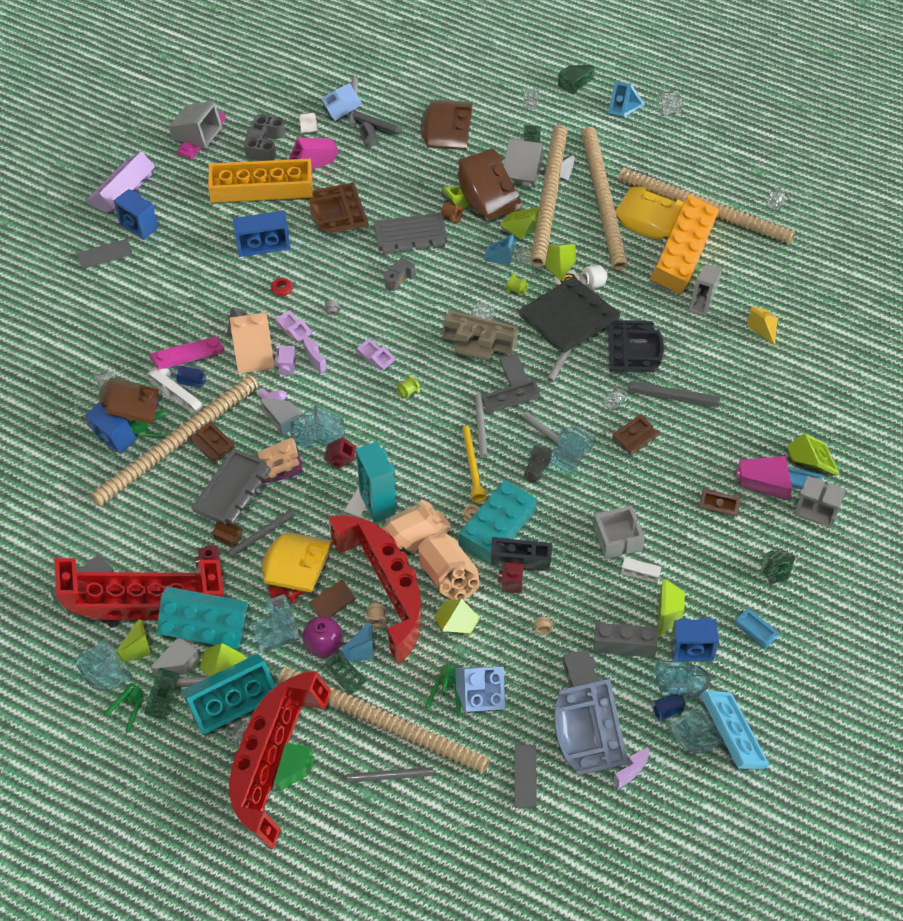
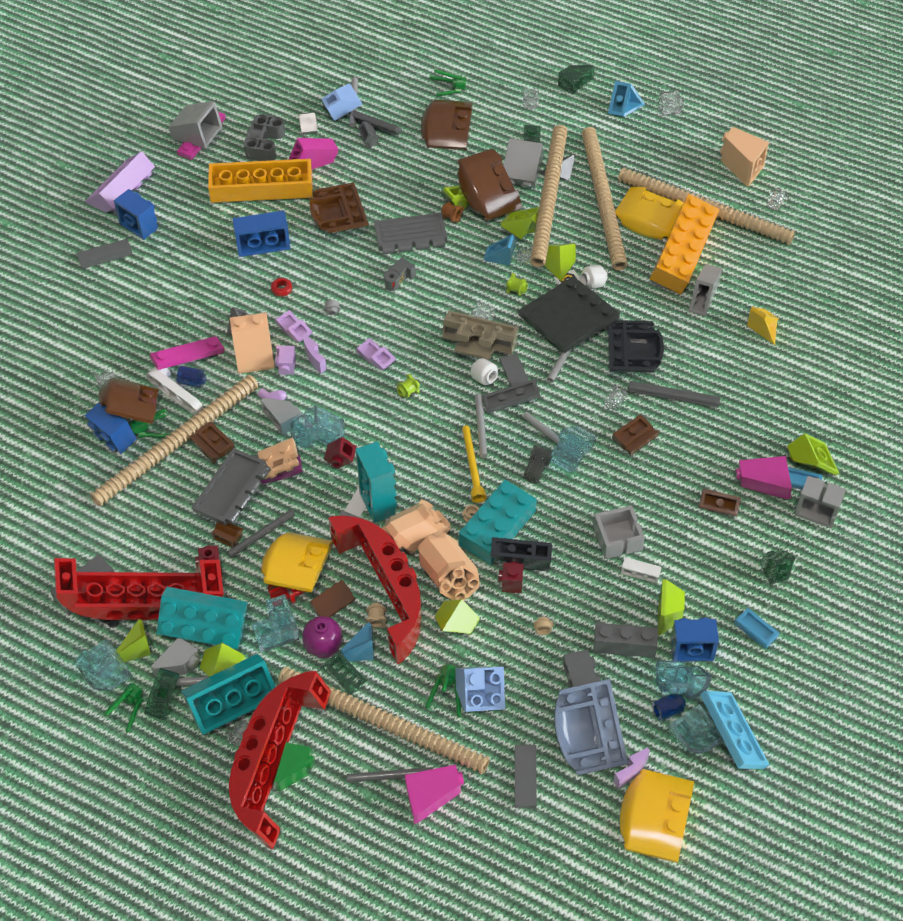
none -> dark pink slope [405,764,464,824]
none -> green plant [430,70,466,96]
none -> white head [471,358,498,385]
none -> yellow slope [619,769,694,863]
none -> light nougat slope [720,127,769,187]

